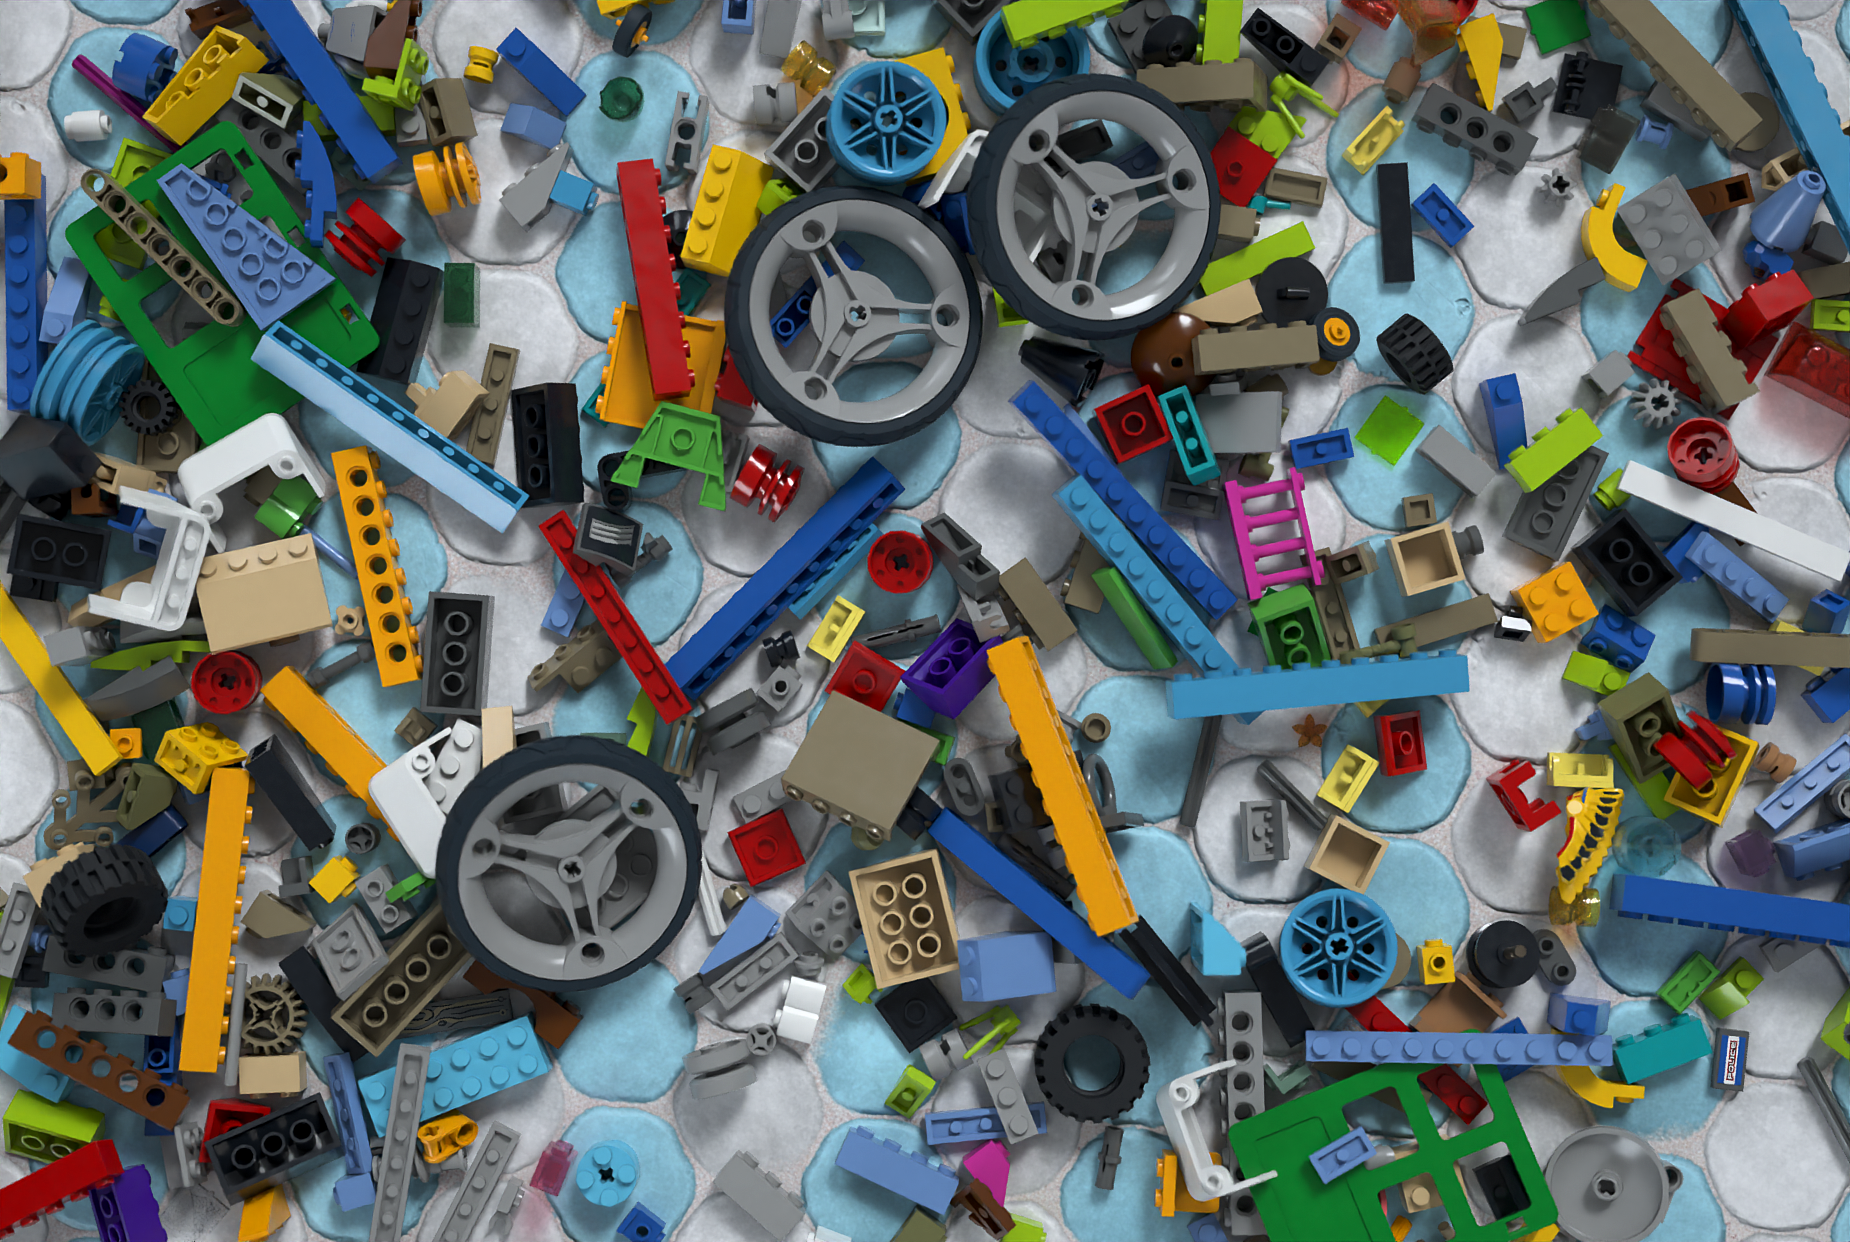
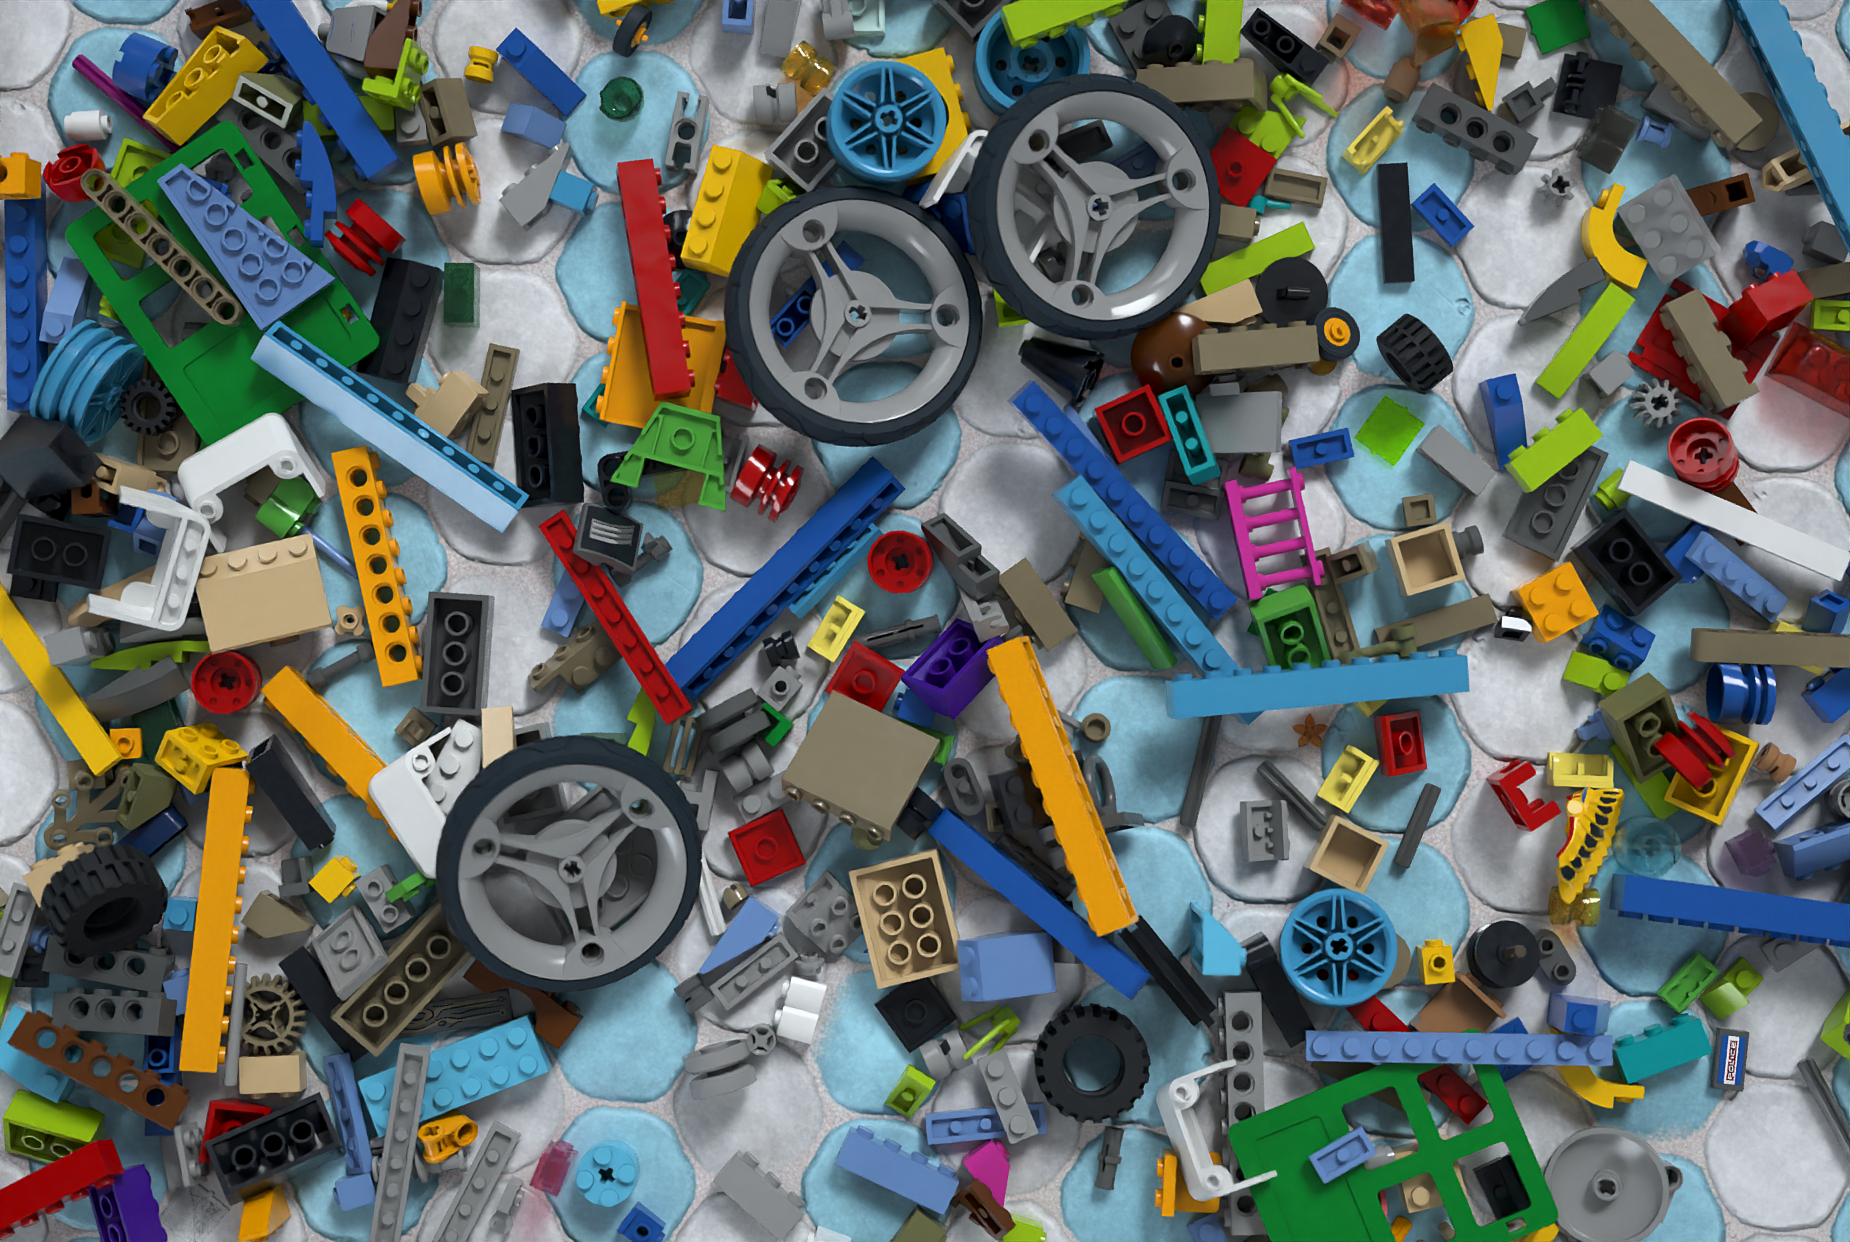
dark grey wheel [345,823,381,854] -> none
lime tile [842,963,883,1005] -> none
sand green bracket [1263,1060,1312,1095] -> none
medium blue cone [1750,171,1826,253] -> none
none -> red cylinder [43,144,107,203]
none -> clear yellow piece [654,463,704,509]
none -> light grey wheel [719,739,775,794]
none -> green panel [758,702,795,748]
none -> dark grey axle [1394,783,1441,869]
none -> lime slope [1535,281,1635,399]

